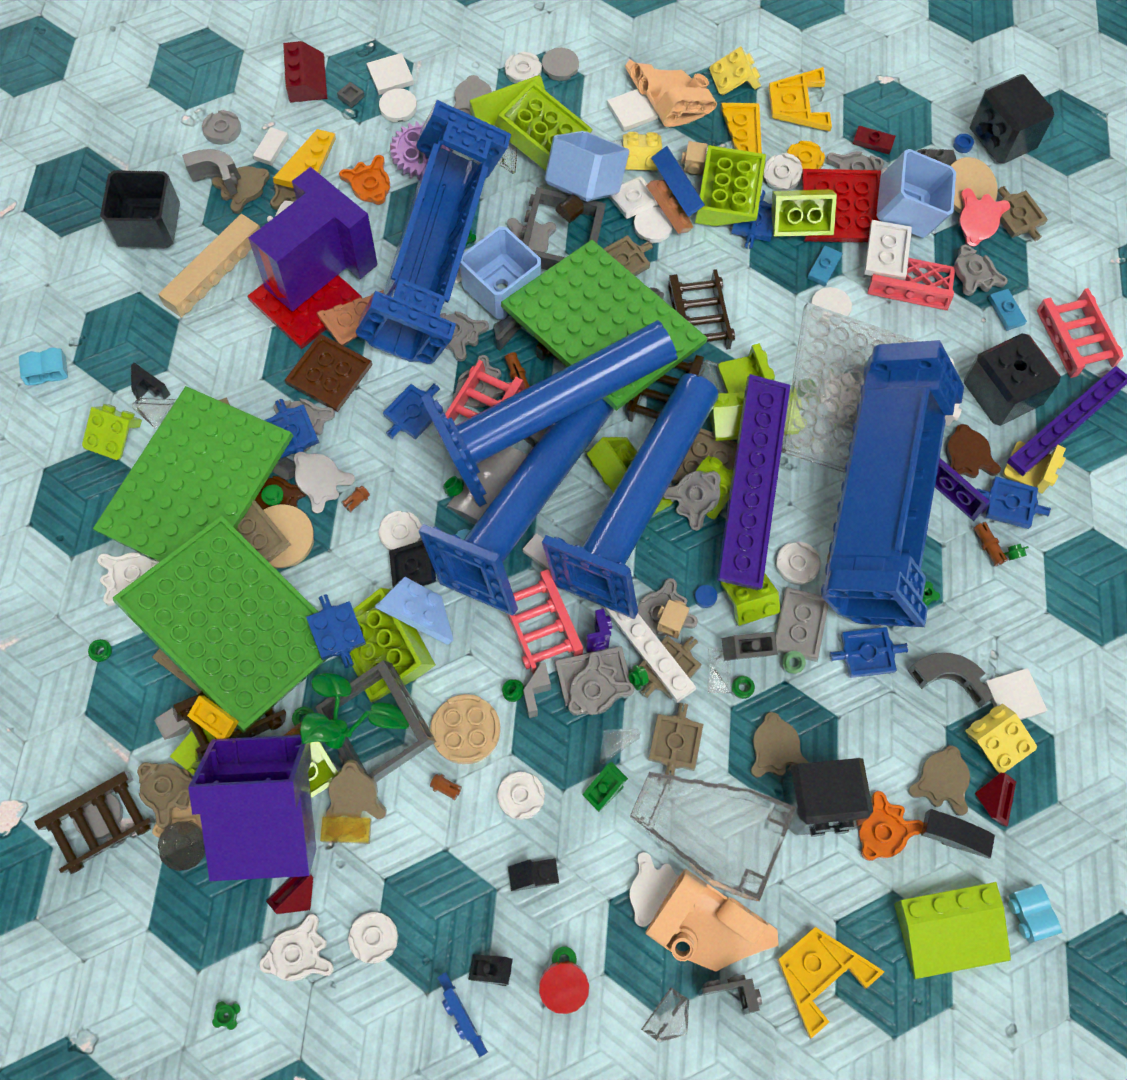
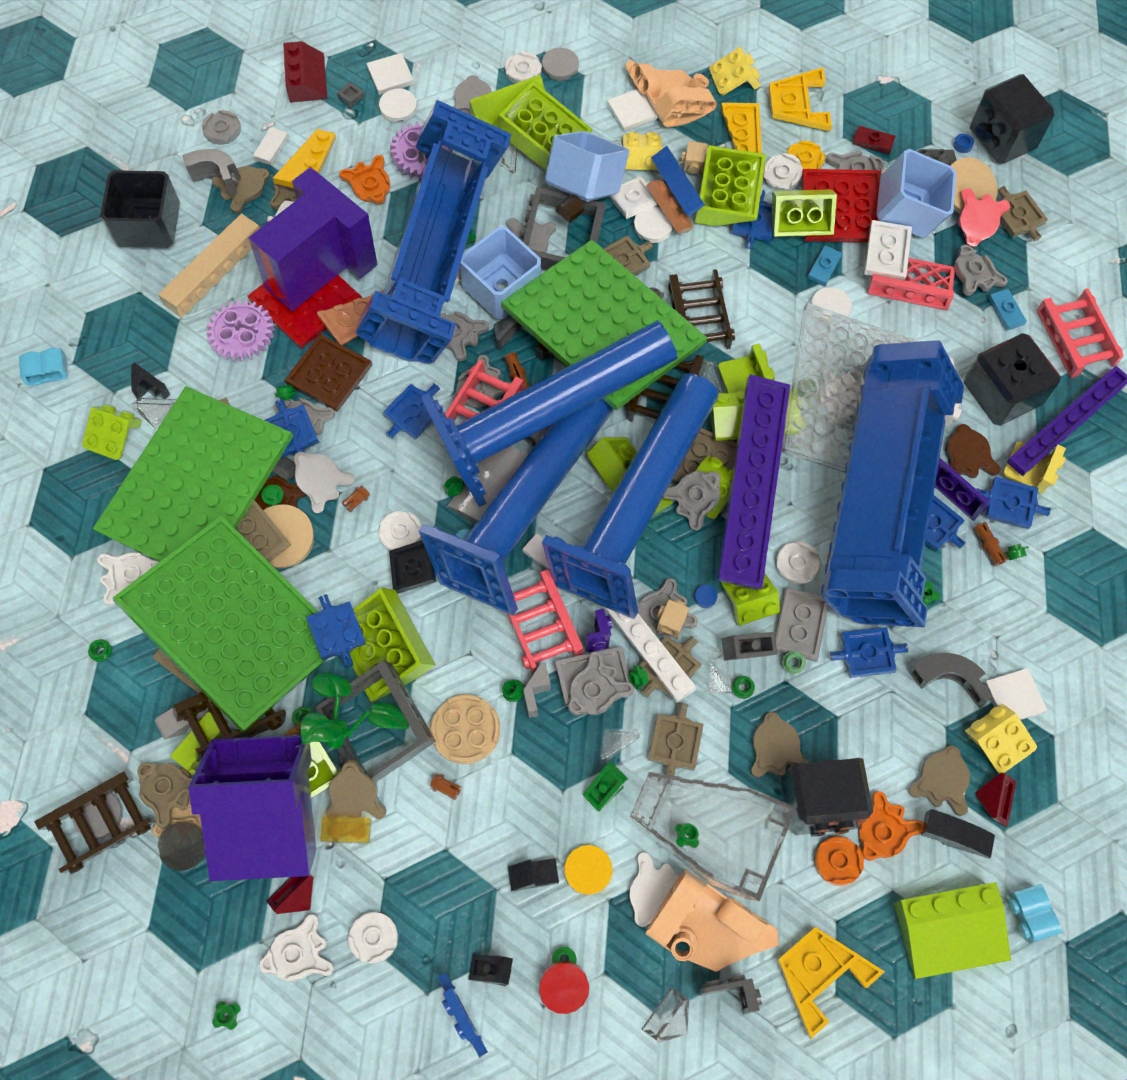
yellow plate [187,696,239,739] -> none
light blue wing [375,577,453,645] -> none
white tile [497,771,545,820] -> none
none -> lavender gear [206,300,275,362]
none -> green plate [275,385,296,400]
none -> yellow tile [564,845,613,895]
none -> green plate [674,823,699,848]
none -> orange tile [815,836,864,886]
none -> blue plate [925,494,966,552]

